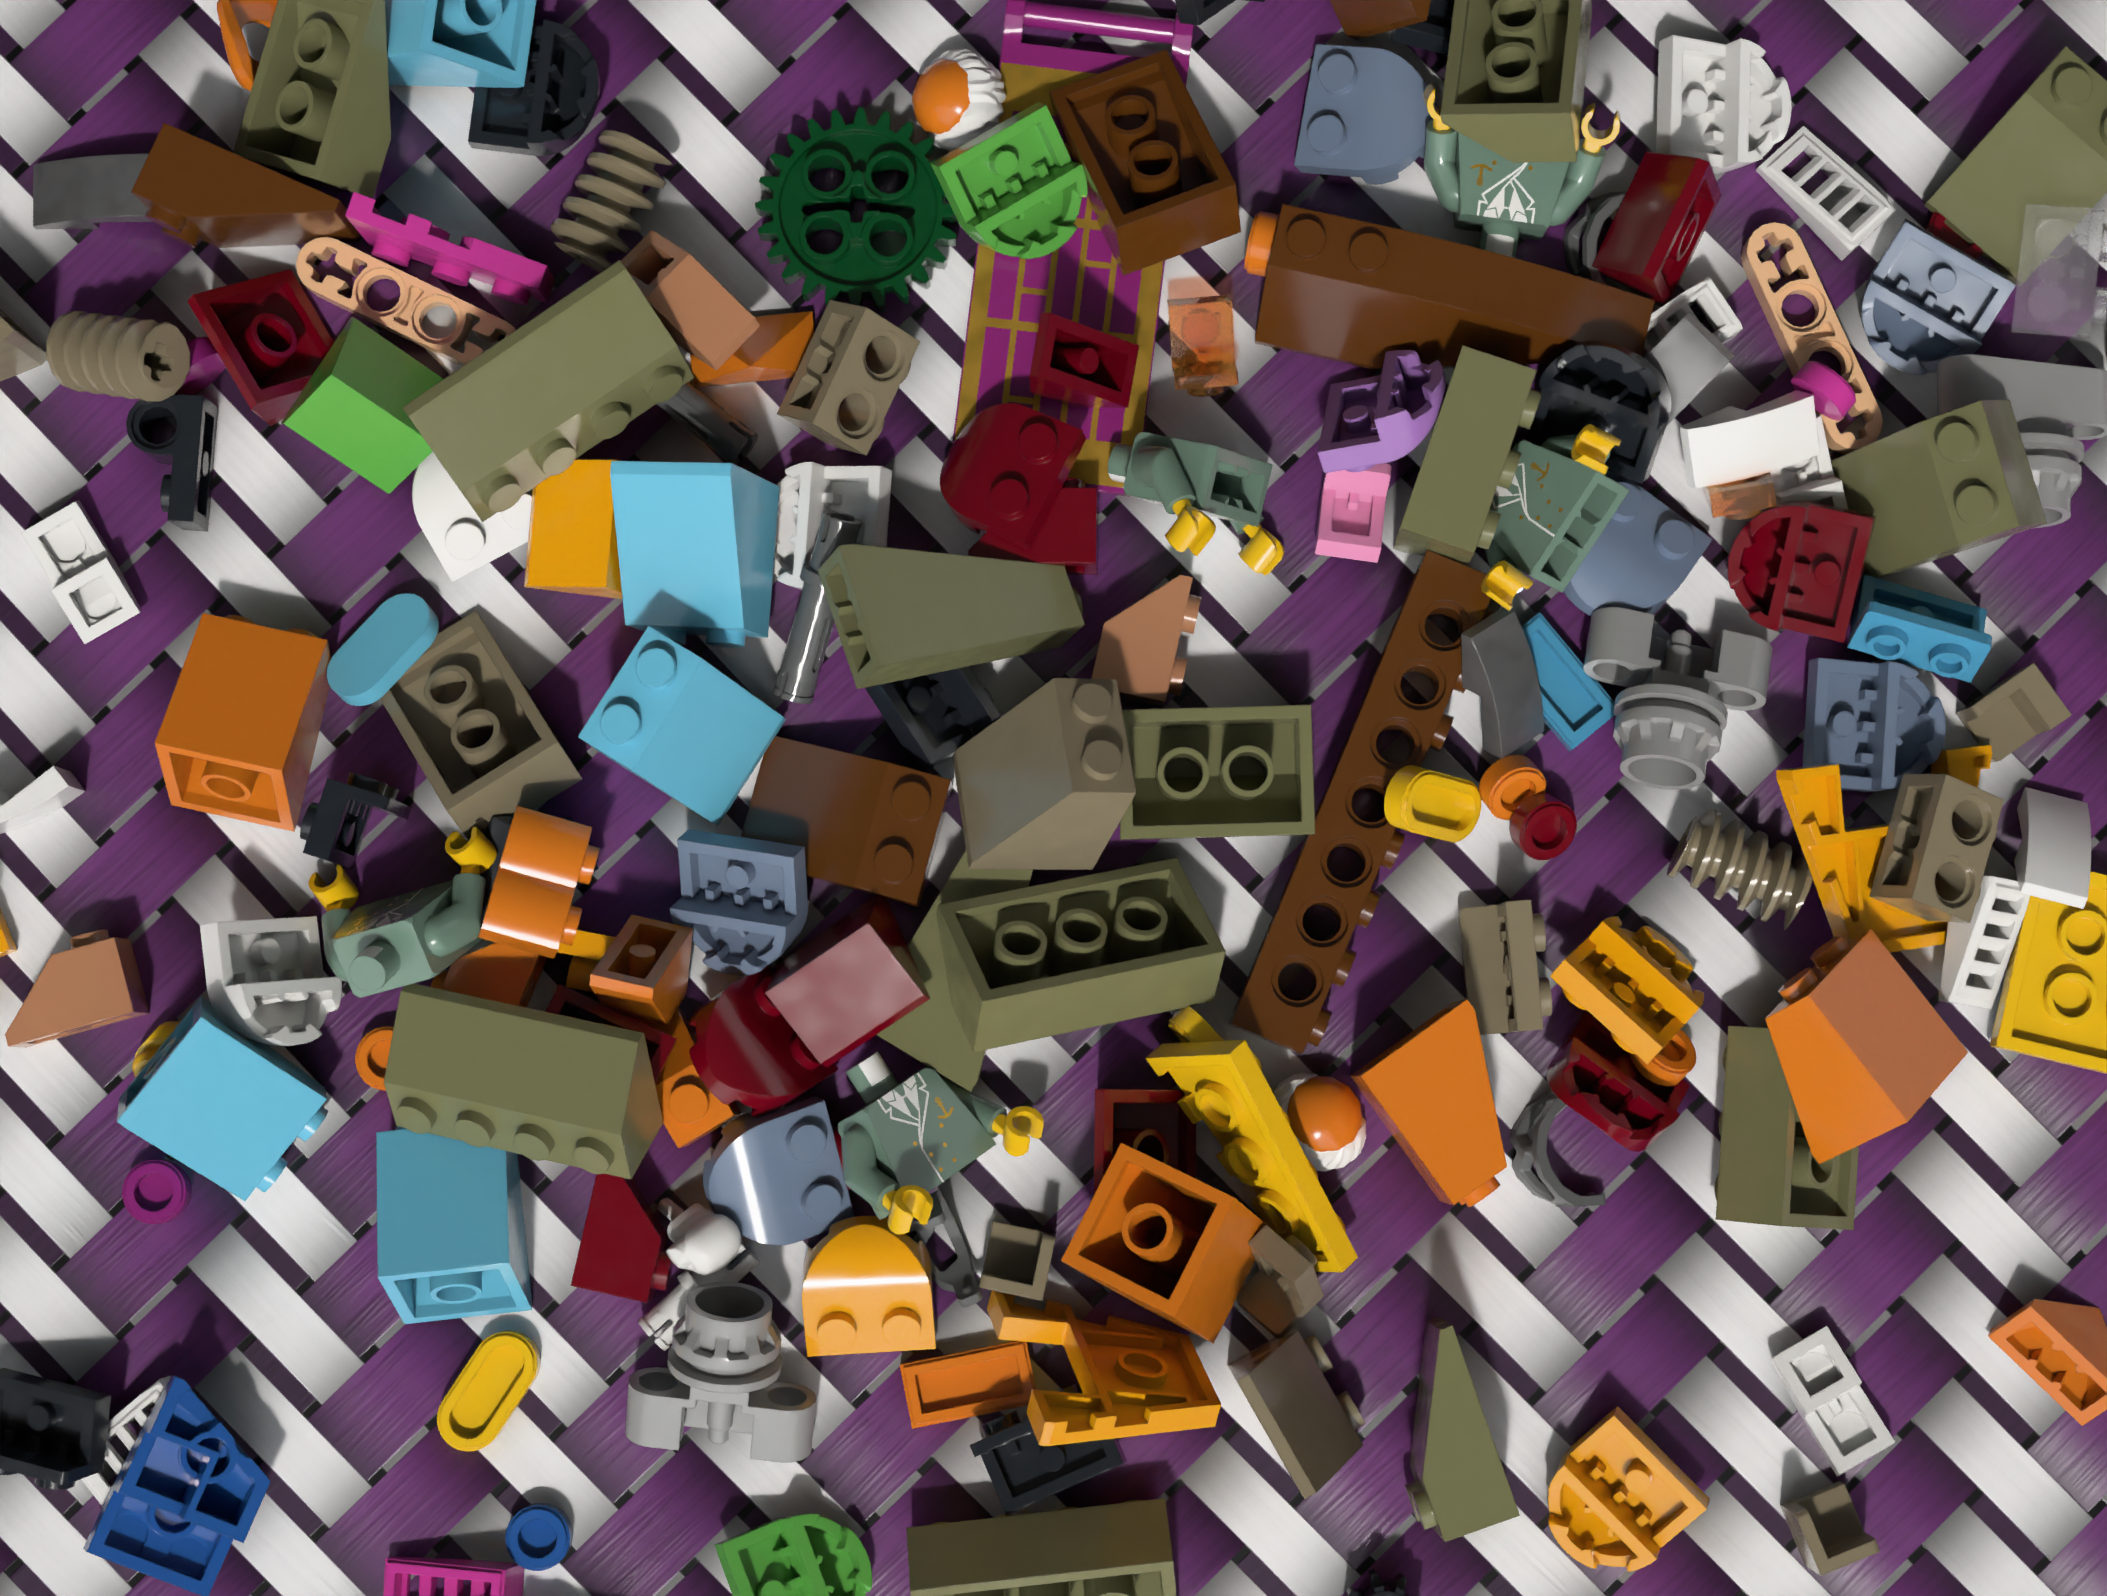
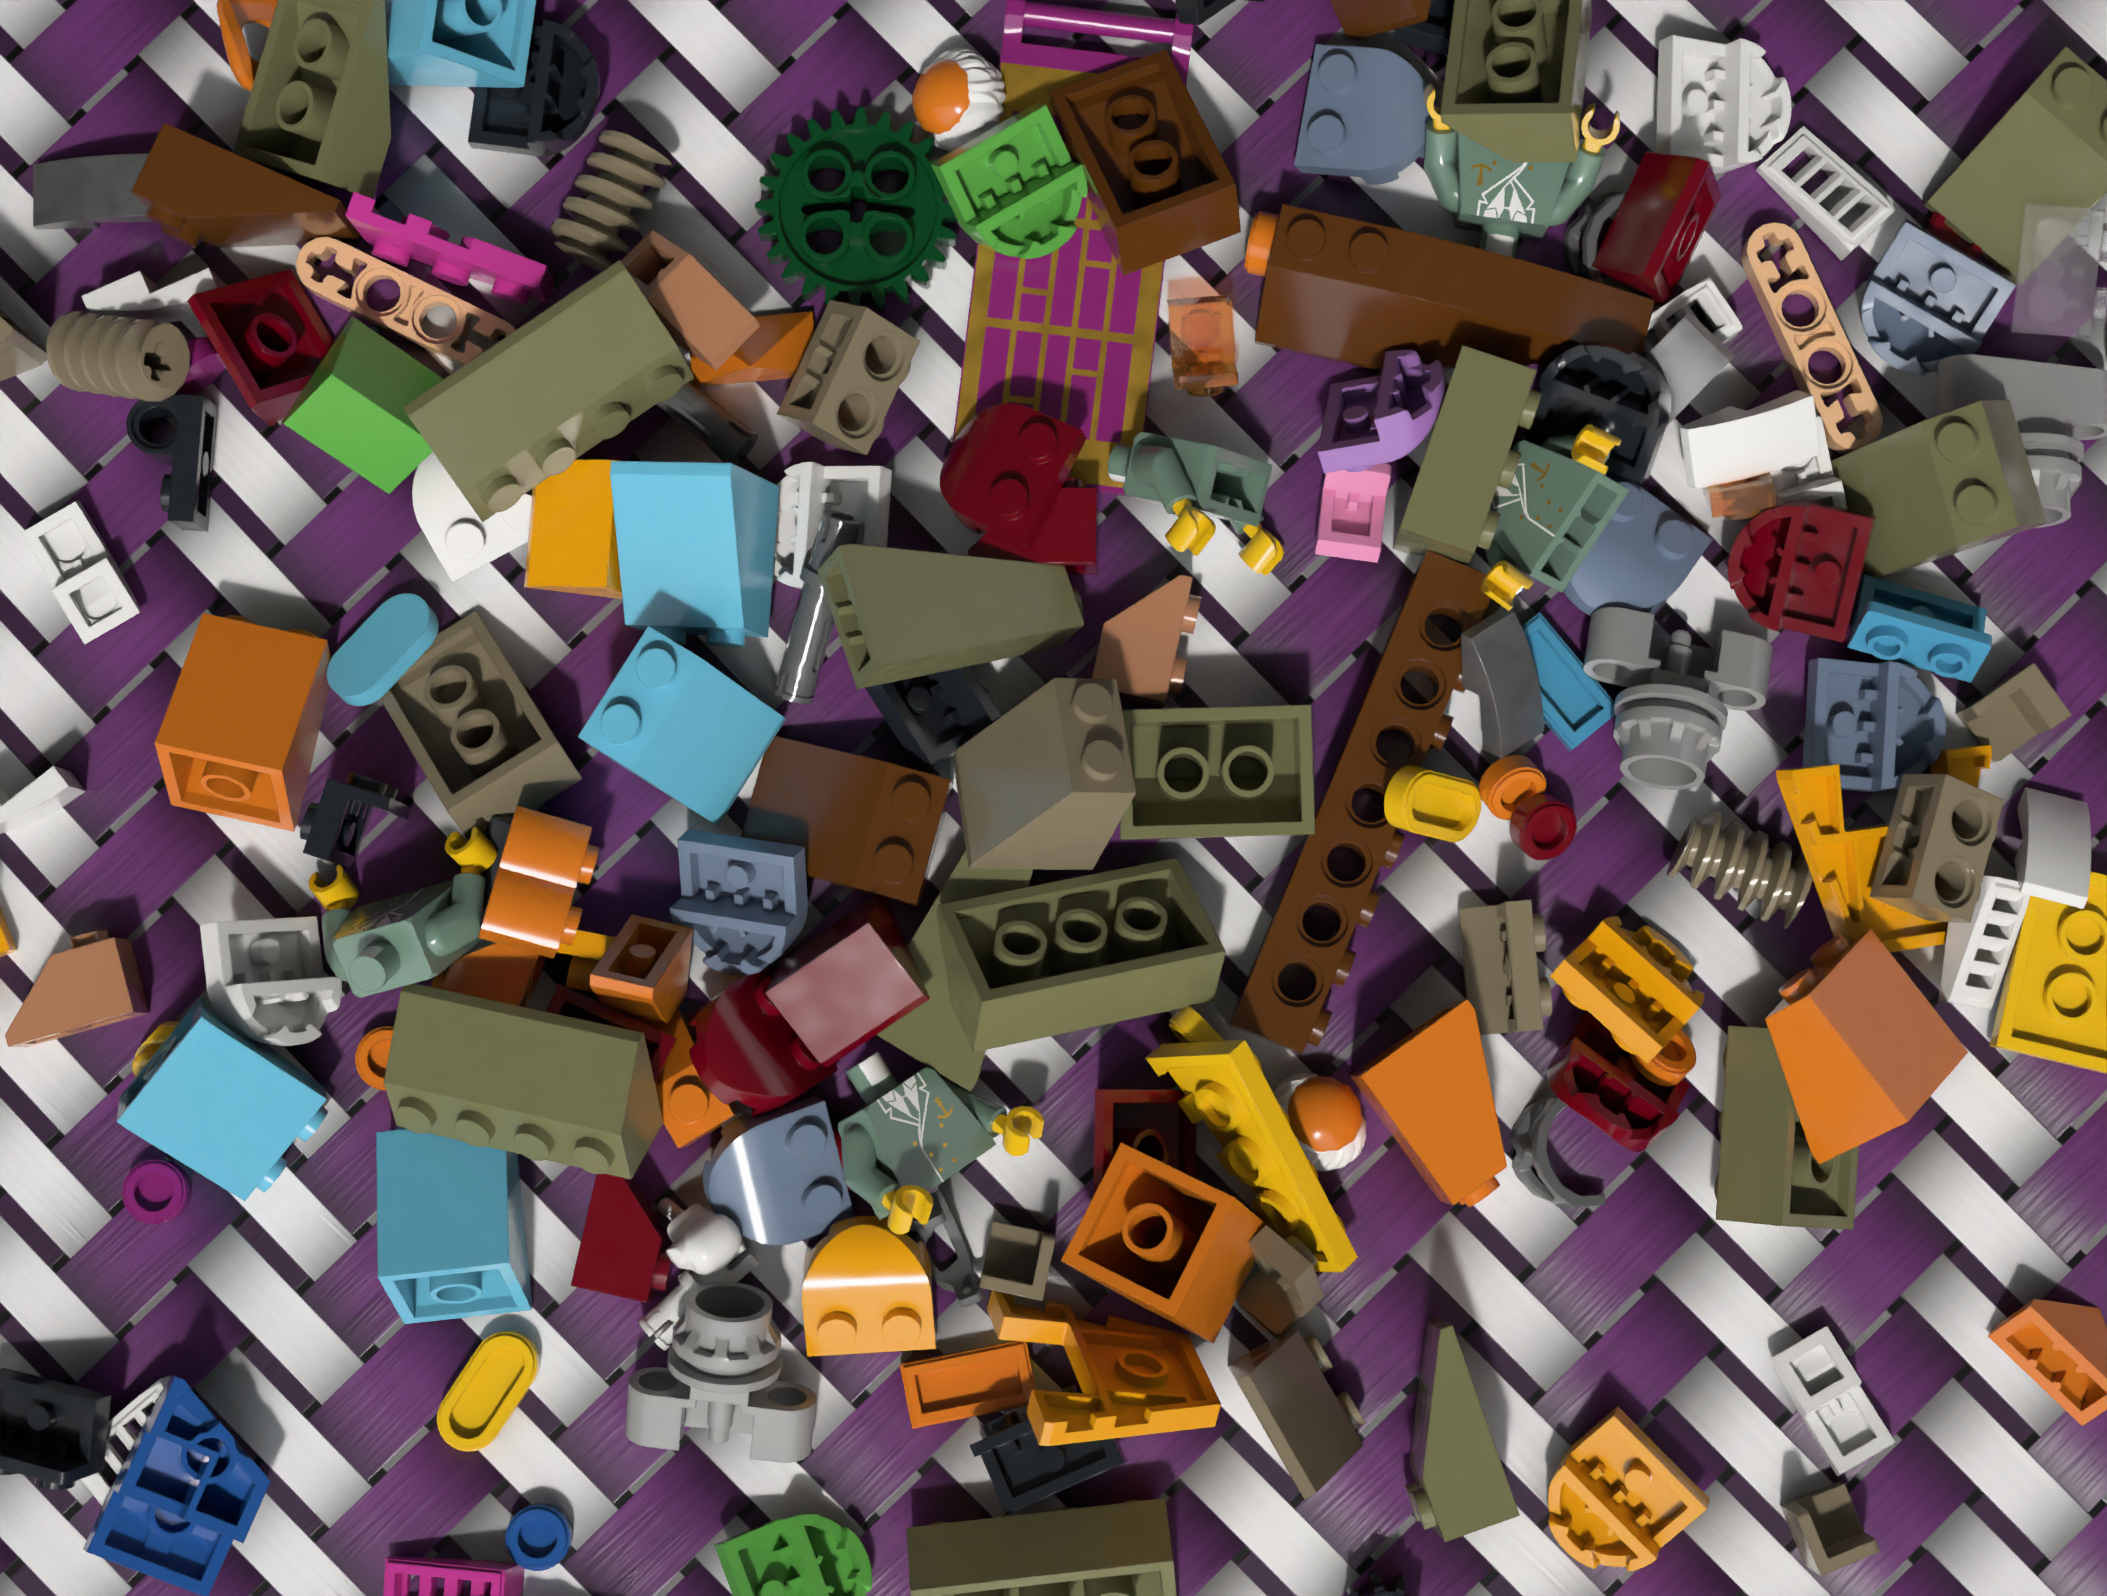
dark red slope [1029,312,1139,408] -> none
dark pink tile [1791,361,1856,421] -> none
none -> white slope [81,268,225,323]

